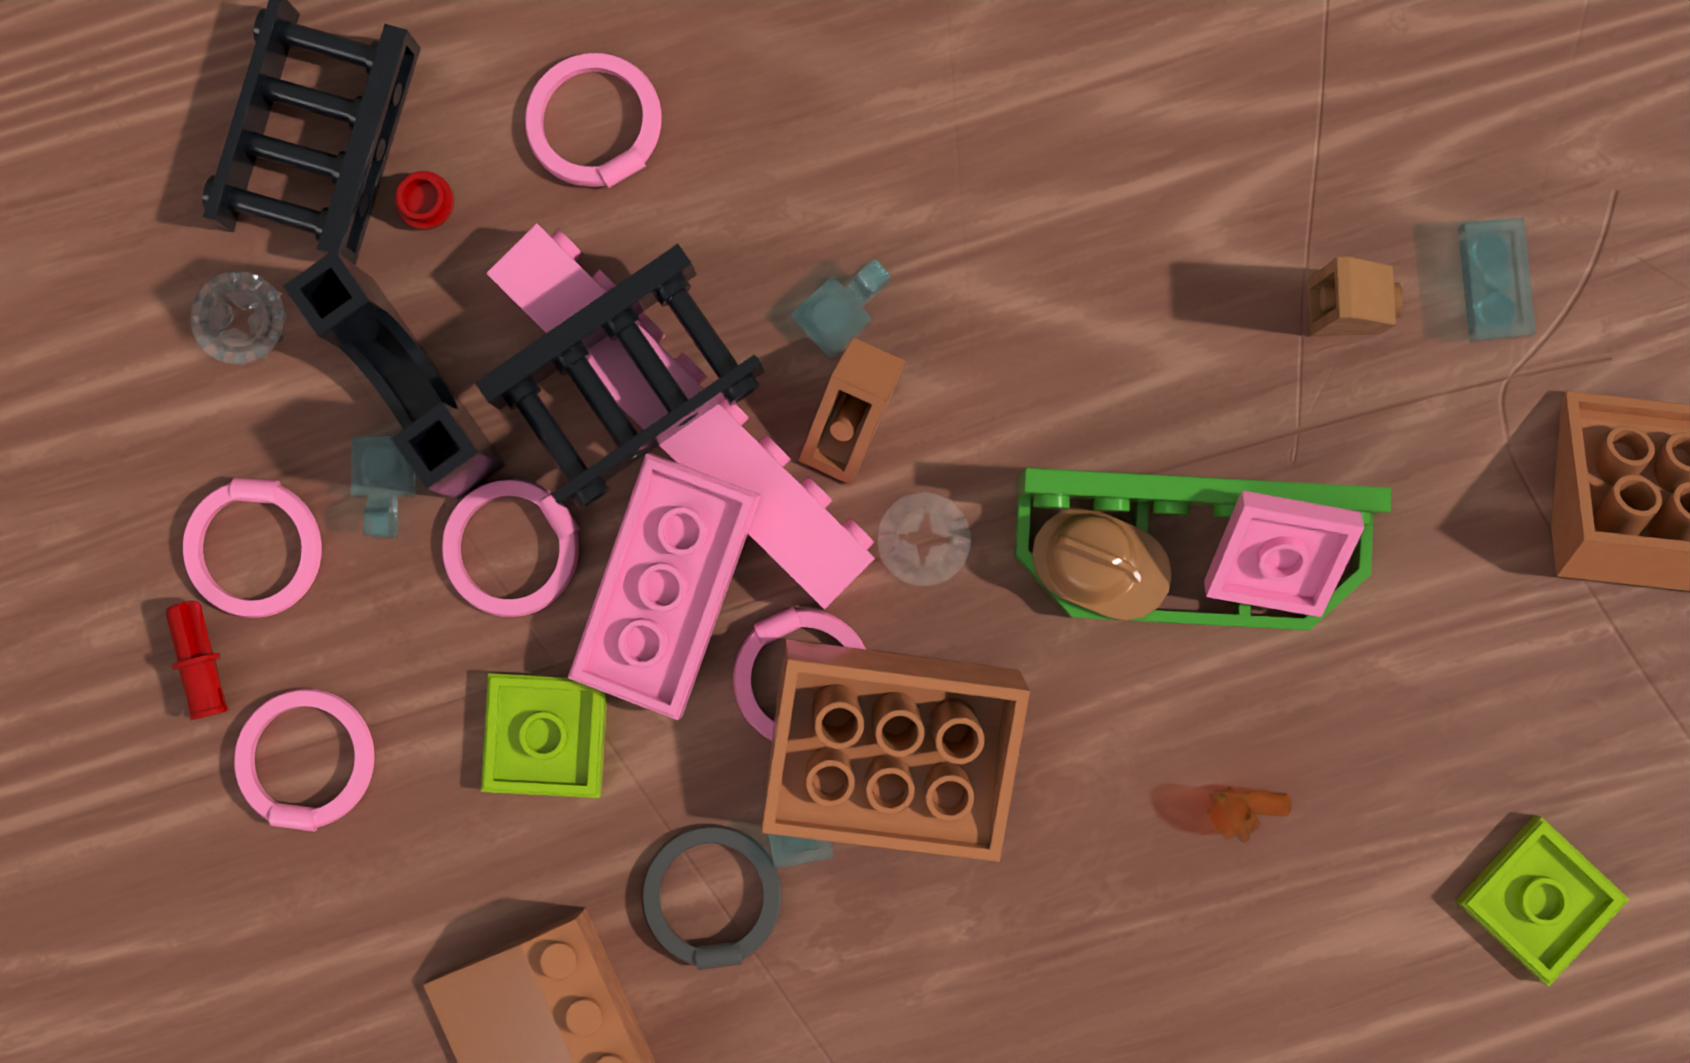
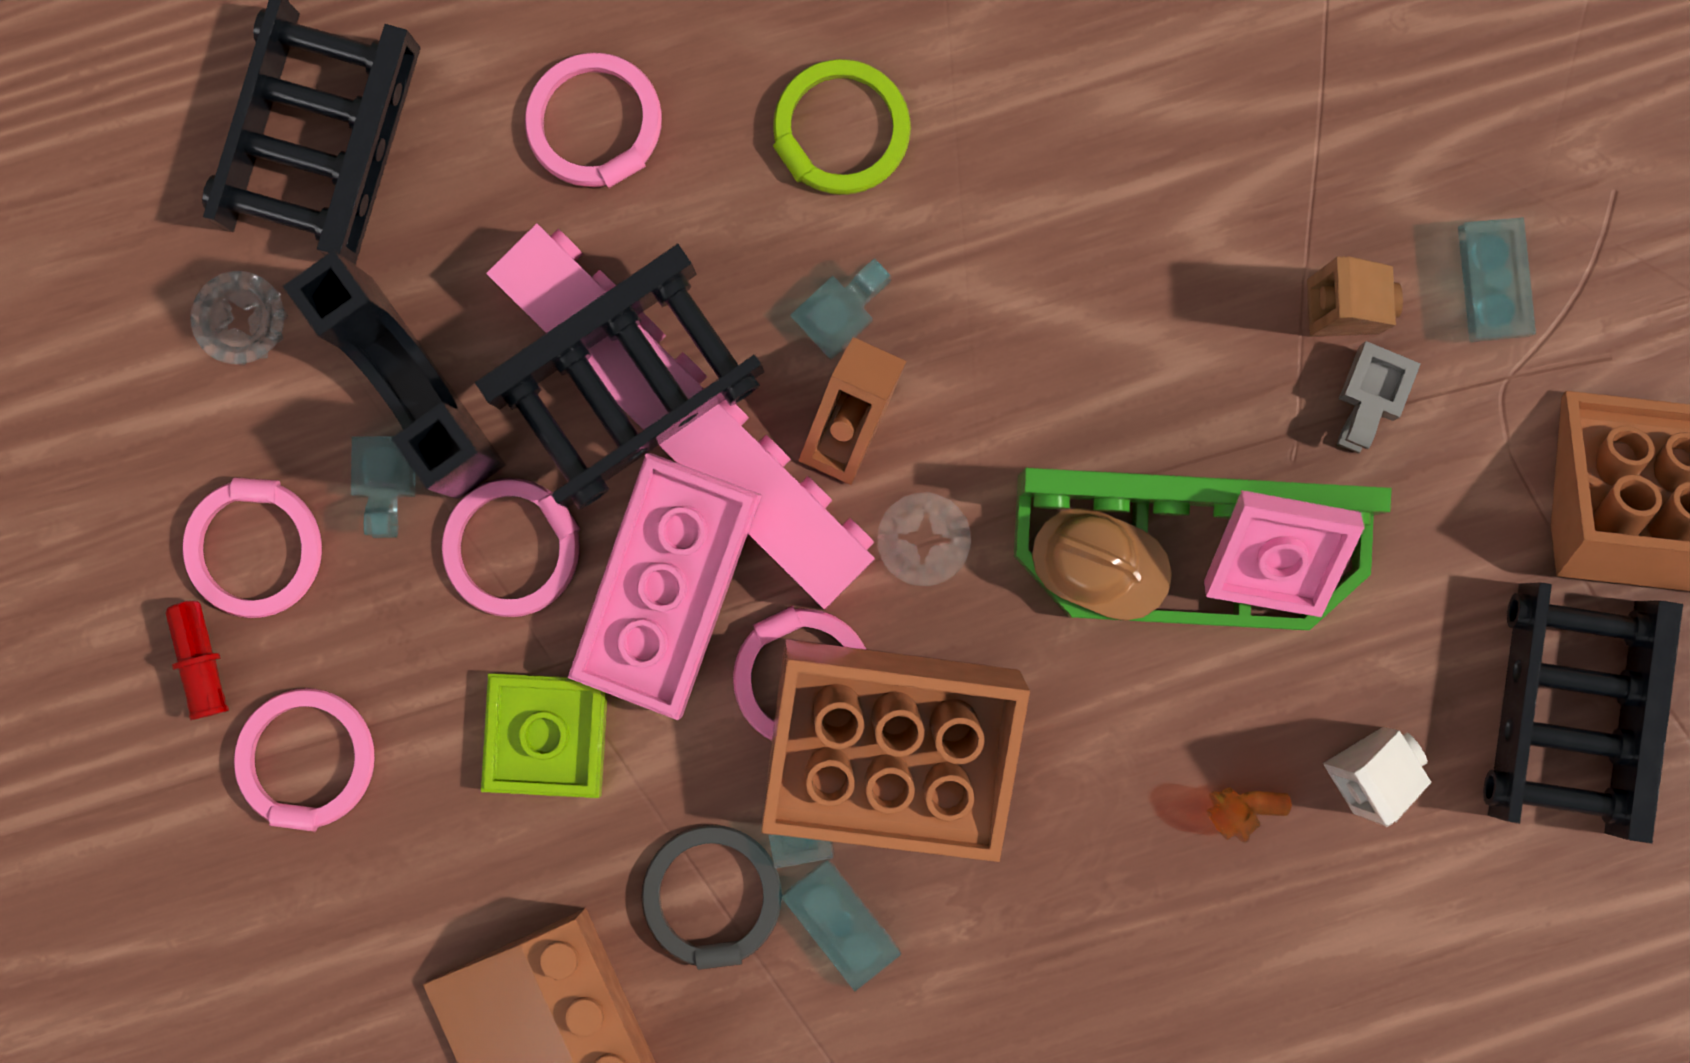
red plate [394,171,454,230] -> none
lime tile [1455,815,1630,986] -> none
none -> lime piece [773,59,911,195]
none -> clear light blue plate [781,858,901,991]
none -> white slope [1323,727,1431,826]
none -> light grey plate [1337,341,1421,454]
none -> black fence [1483,582,1683,844]

